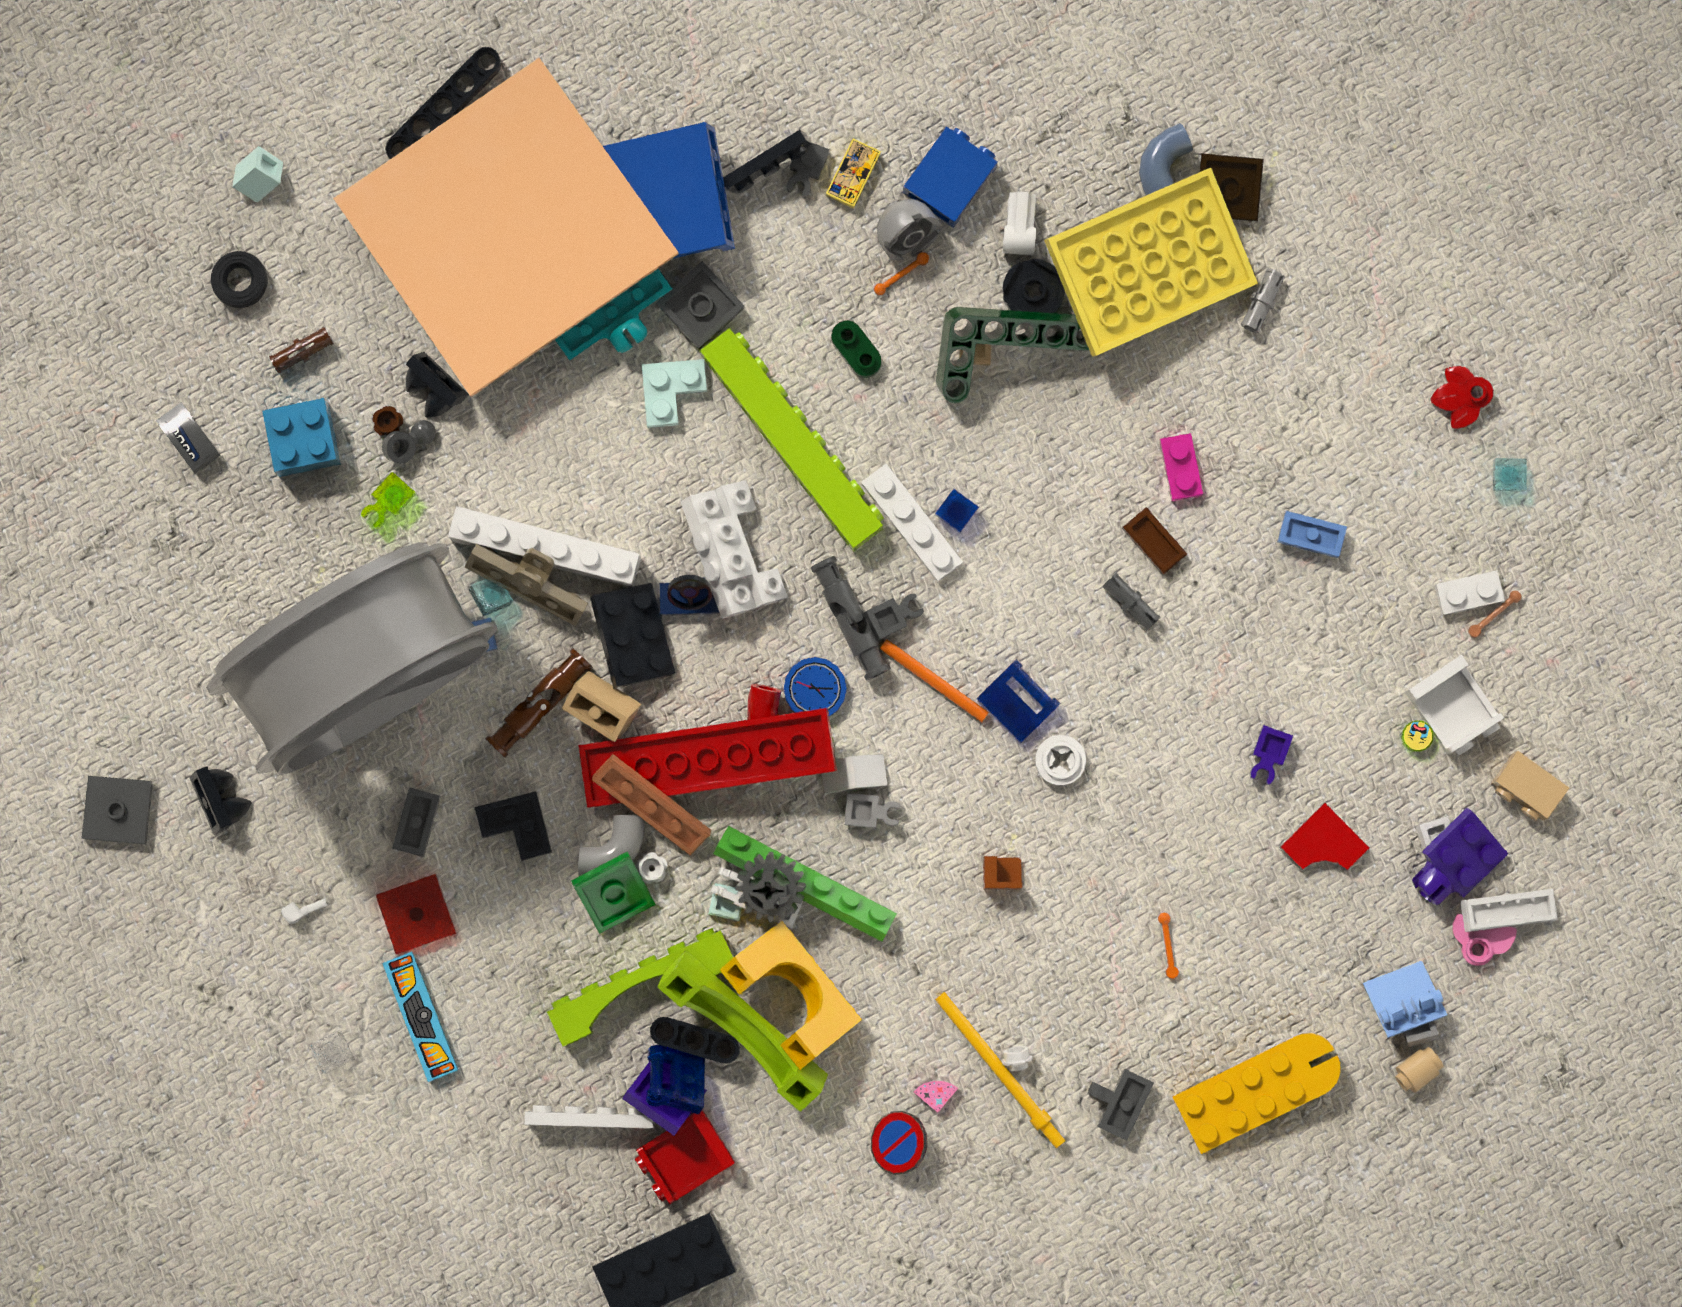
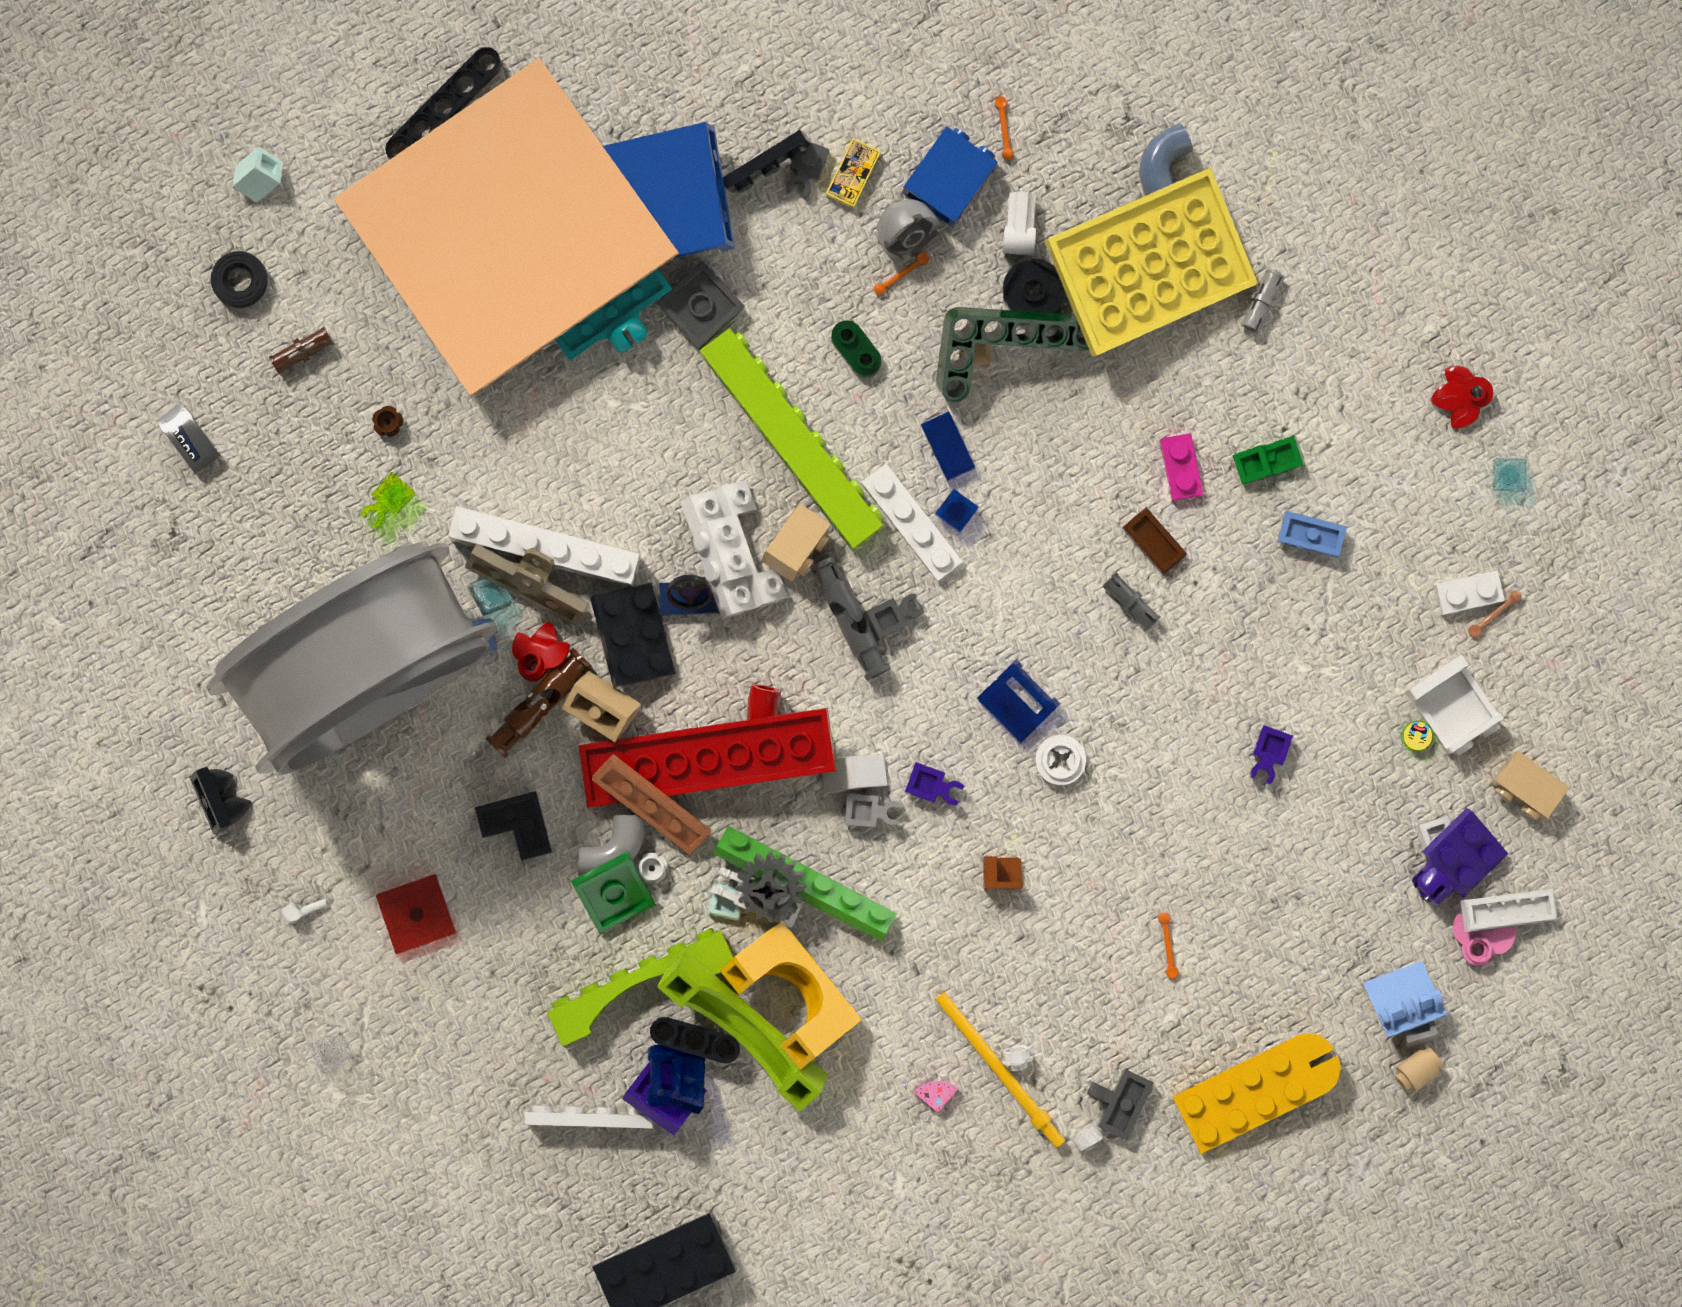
dark grey plate [81,776,153,845] -> none
dark azure brick [262,398,341,477] -> none
dark grey plate [382,420,436,464] -> none
tile [382,952,459,1082] -> none
dark grey plate [392,787,441,857] -> none
black tile [405,352,469,418] -> none
red panel [635,1108,736,1204] -> none
light aqua plate [642,359,707,428] -> none
blue tile [784,657,847,717] -> none
piece [871,1111,928,1175] -> none
orange bar [880,639,989,722] -> none
dark brown plate [1200,153,1264,222] -> none
red tile [1279,803,1370,870] -> none
none -> red plate [512,622,570,682]
none -> tan brick [761,503,831,582]
none -> dark purple plate [905,762,964,806]
none -> clear blue tile [920,411,976,482]
none -> orange hinge [995,96,1014,160]
none -> white axle [1071,1124,1103,1152]
none -> green slope [1233,435,1306,485]

